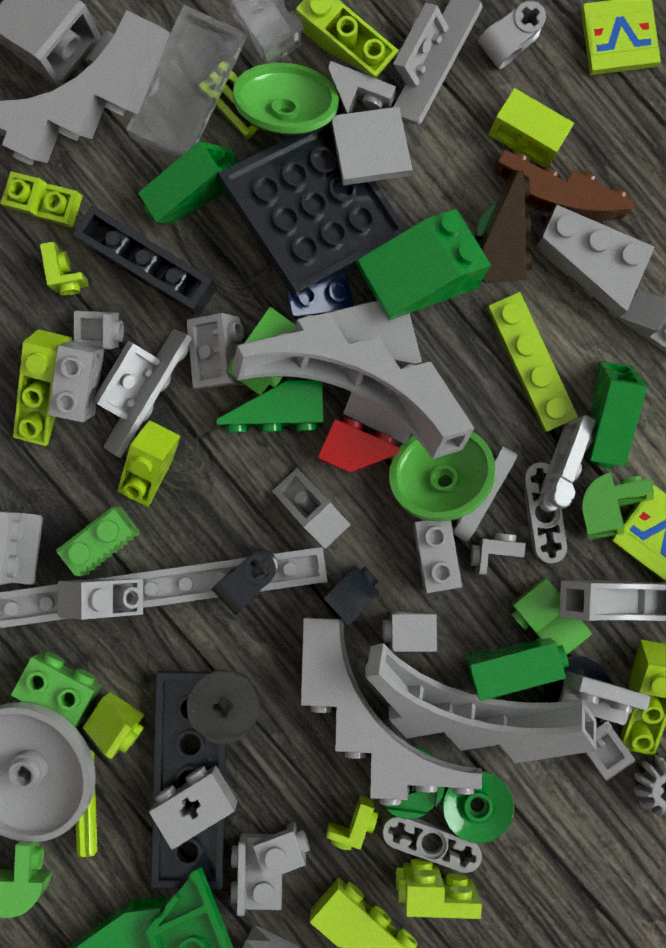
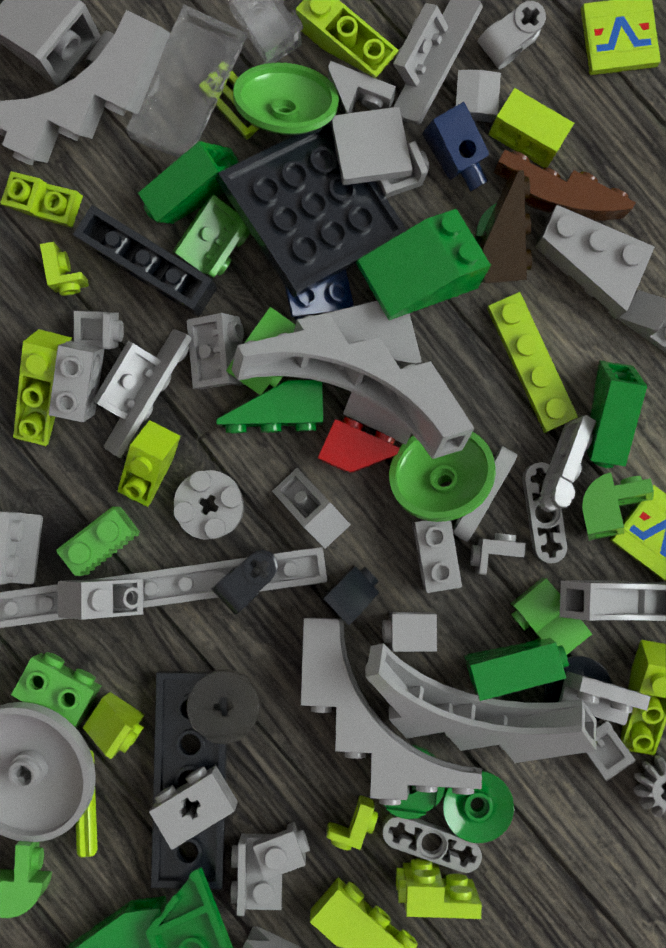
none -> bright green bracket [172,195,250,278]
none -> light grey plate [173,470,244,540]
none -> light grey bracket [377,141,429,198]
none -> dark blue torso [422,102,489,192]
none -> light grey piece [456,70,501,123]

